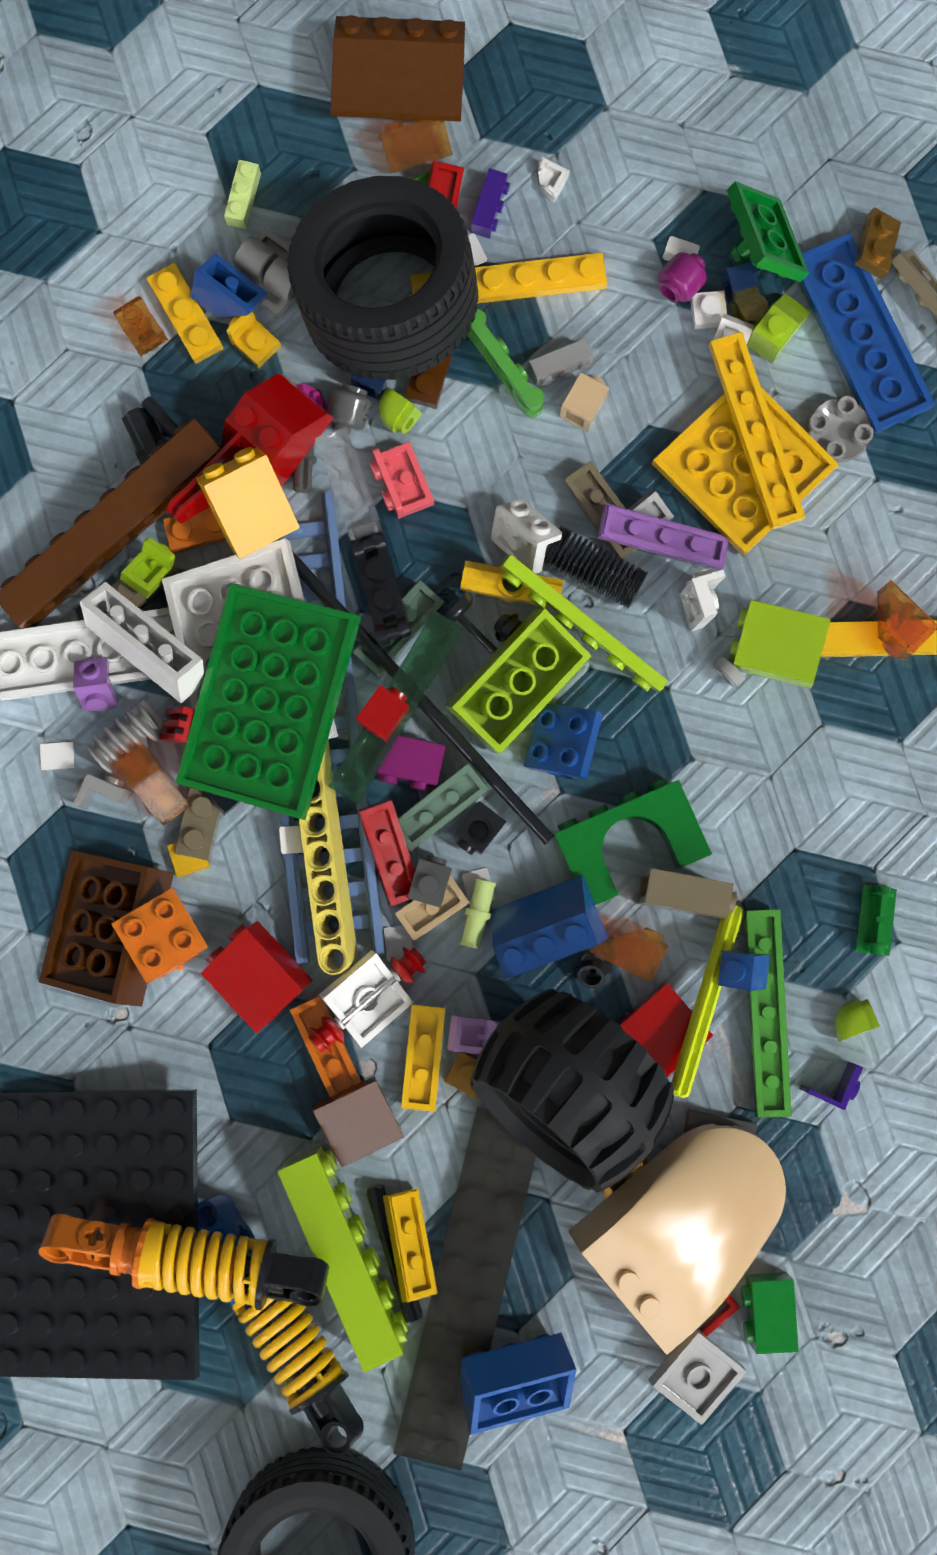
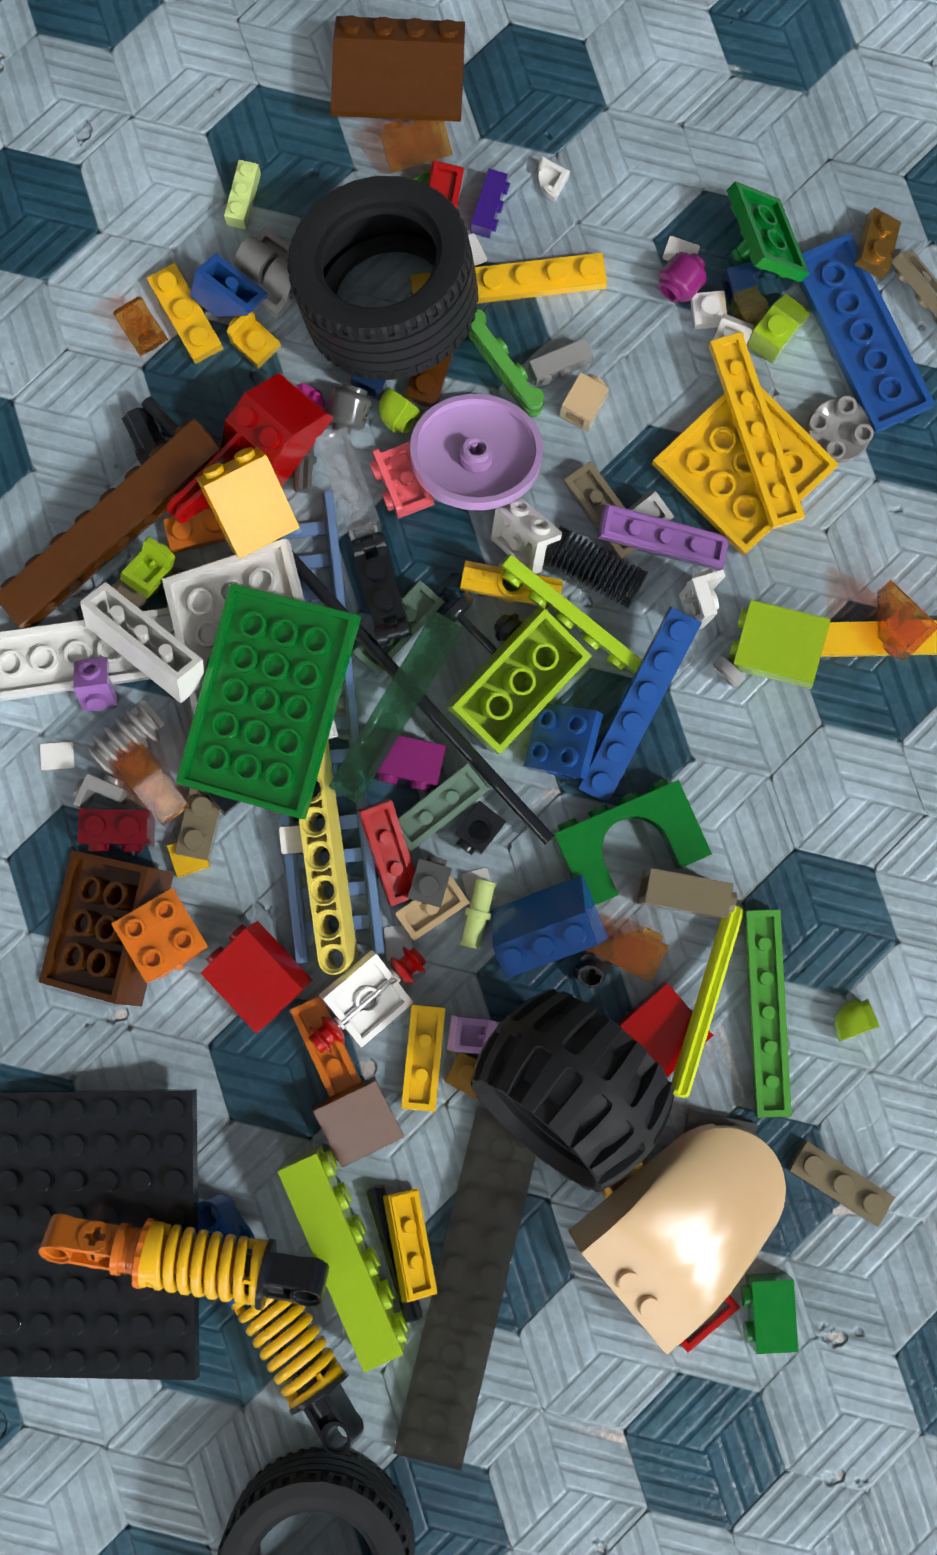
red tile [159,706,195,743] -> none
red brick [356,685,410,743] -> none
blue slope [460,1332,576,1435] -> none
light grey plate [648,1329,747,1425] -> none
blue brick [718,950,770,991] -> none
dark purple bracket [800,1062,863,1110] -> none
green hinge [855,884,897,956] -> none
none -> dark red brick [77,809,156,852]
none -> lavender dish [410,394,543,510]
none -> blue plate [577,606,702,803]
none -> dark tan plate [787,1140,896,1227]

